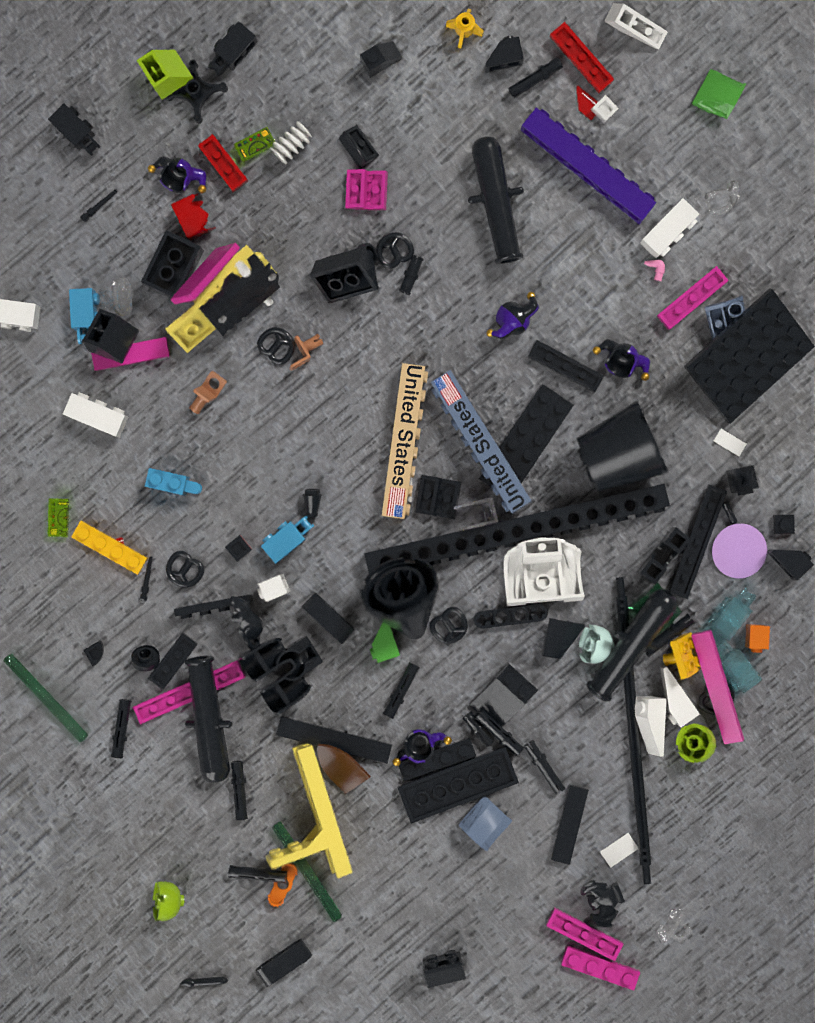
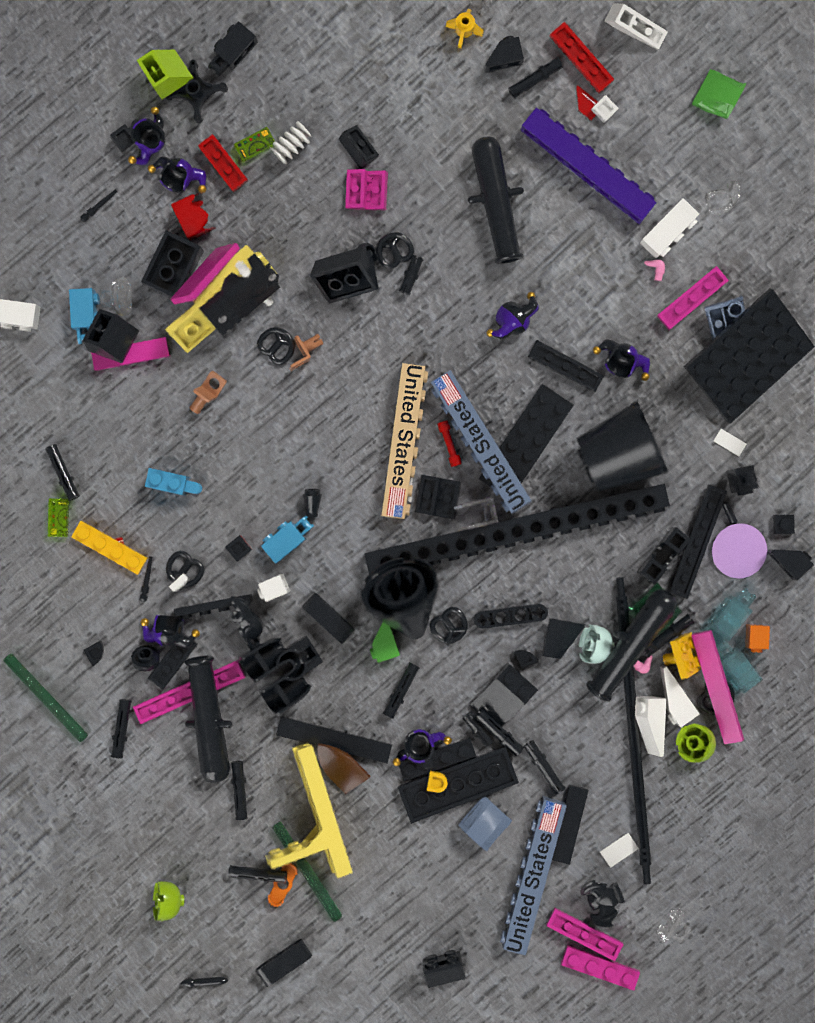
black brick [48,103,101,156] -> none
white brick [63,392,128,438] -> none
black slope [360,41,403,78] -> none
white piece [504,538,584,607] -> none
none -> black pin [45,444,80,501]
none -> black plate [110,119,139,152]
none -> black piece [128,107,166,165]
none -> black piece [141,615,200,648]
none -> white tile [169,573,189,592]
none -> yellow tile [427,771,448,793]
none -> red bar [437,420,462,467]
none -> sand blue brick [500,796,567,955]
none -> black tile [513,650,539,669]
none -> bright pink animal [634,656,652,674]

